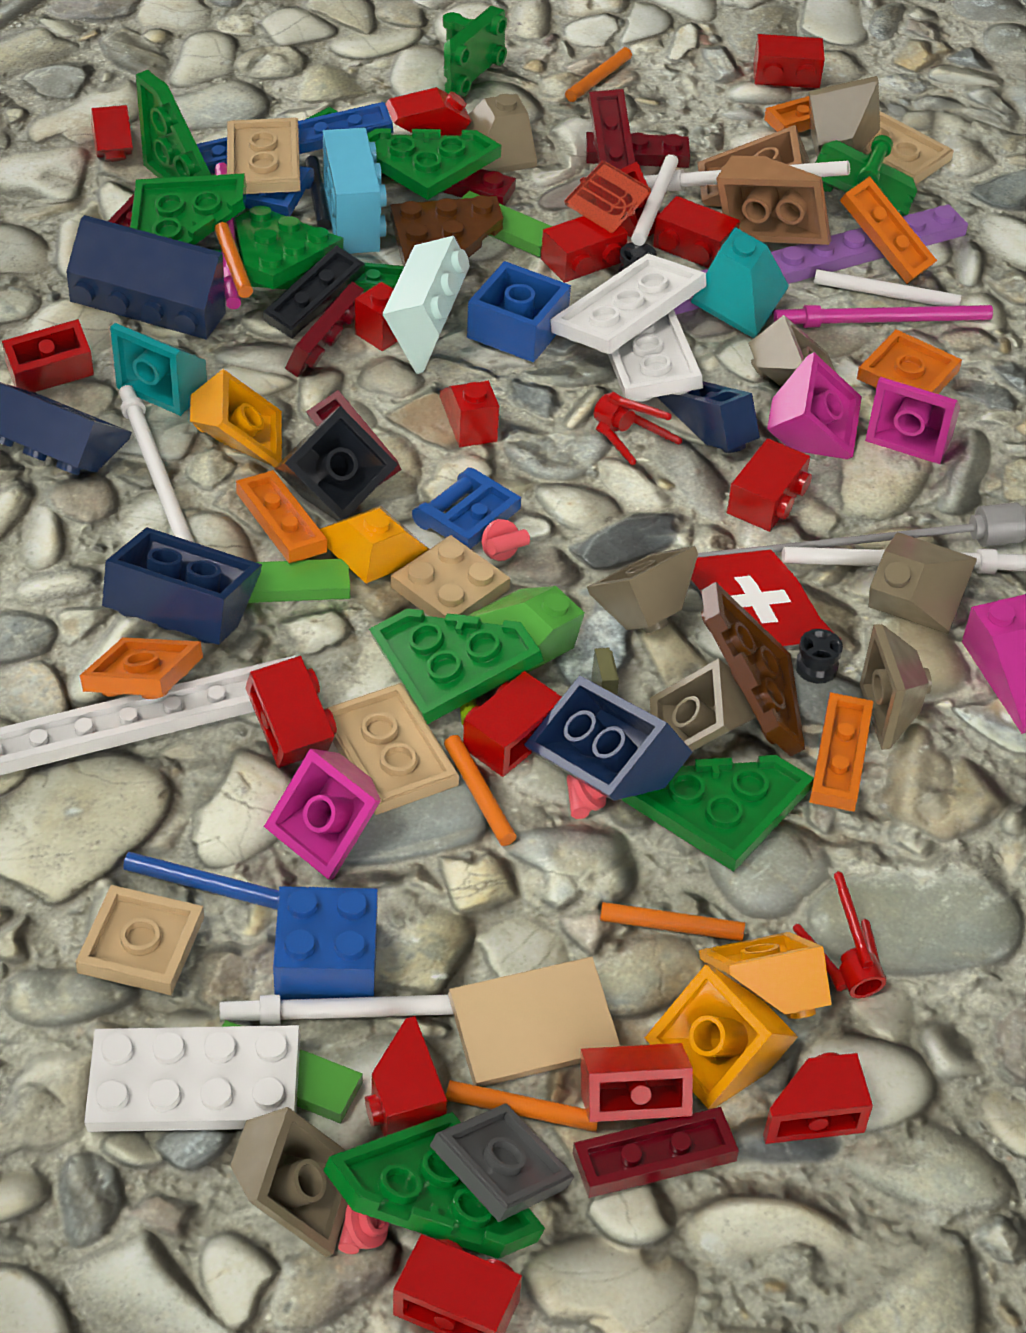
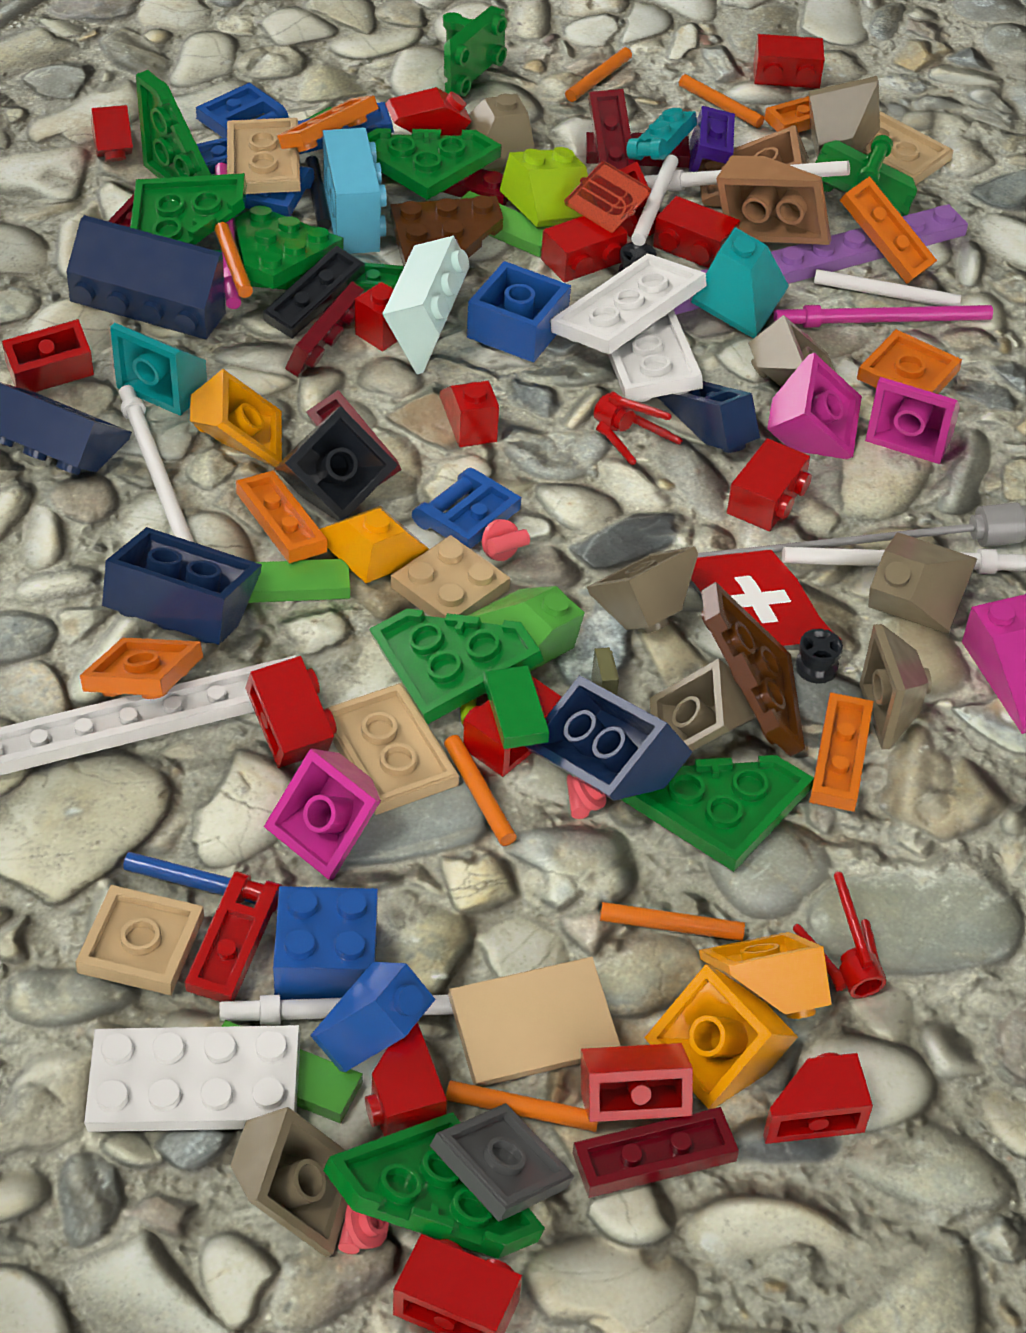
none -> red plate [184,871,282,1002]
none -> blue plate [196,82,289,138]
none -> orange plate [277,95,379,152]
none -> blue slope [310,962,436,1072]
none -> green tile [483,665,549,749]
none -> lime slope [499,147,594,227]
none -> teal plate [627,108,697,160]
none -> orange bar [679,74,764,128]
none -> dark purple panel [688,106,735,172]

